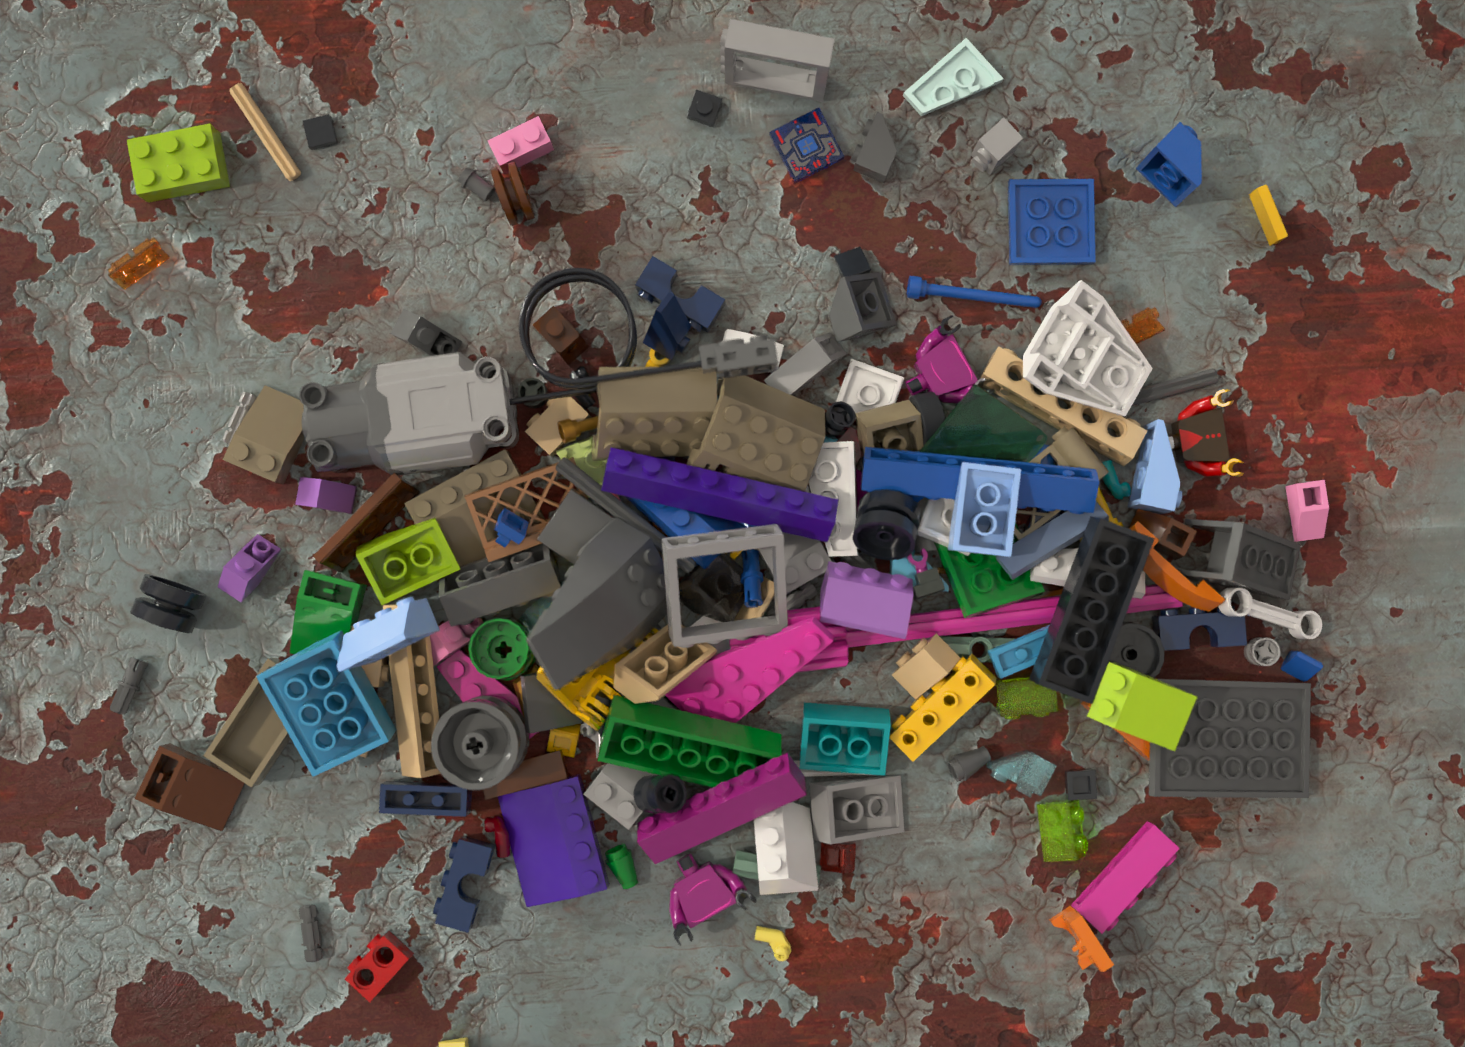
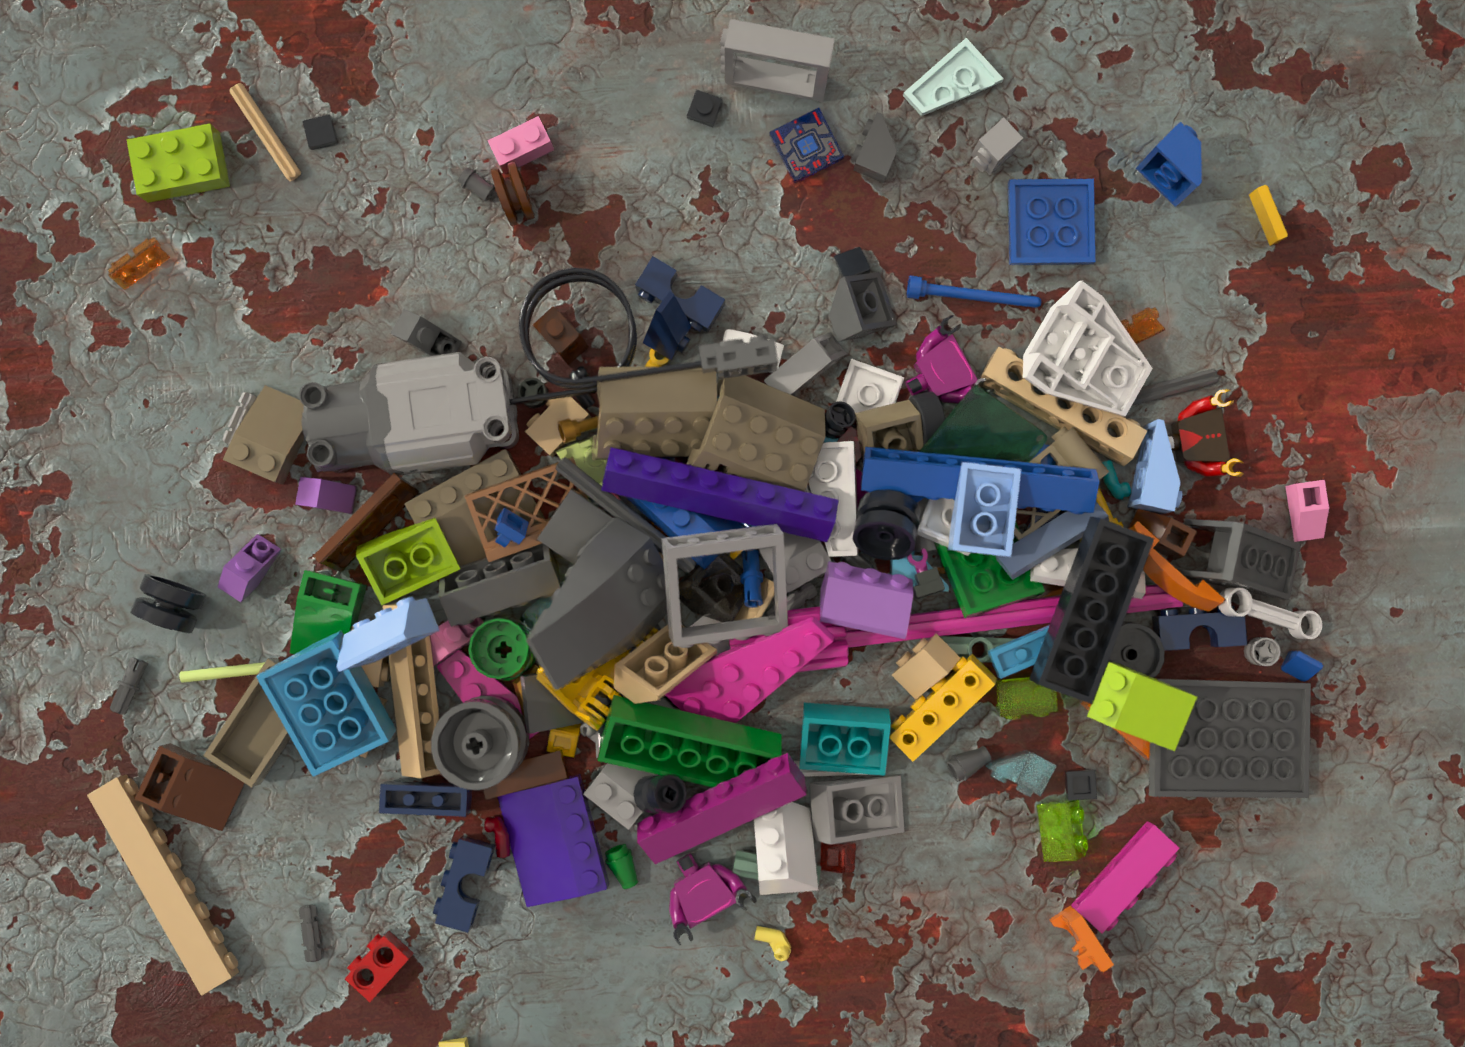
none -> tan brick [87,775,239,996]
none -> yellowish green bar [180,662,265,683]

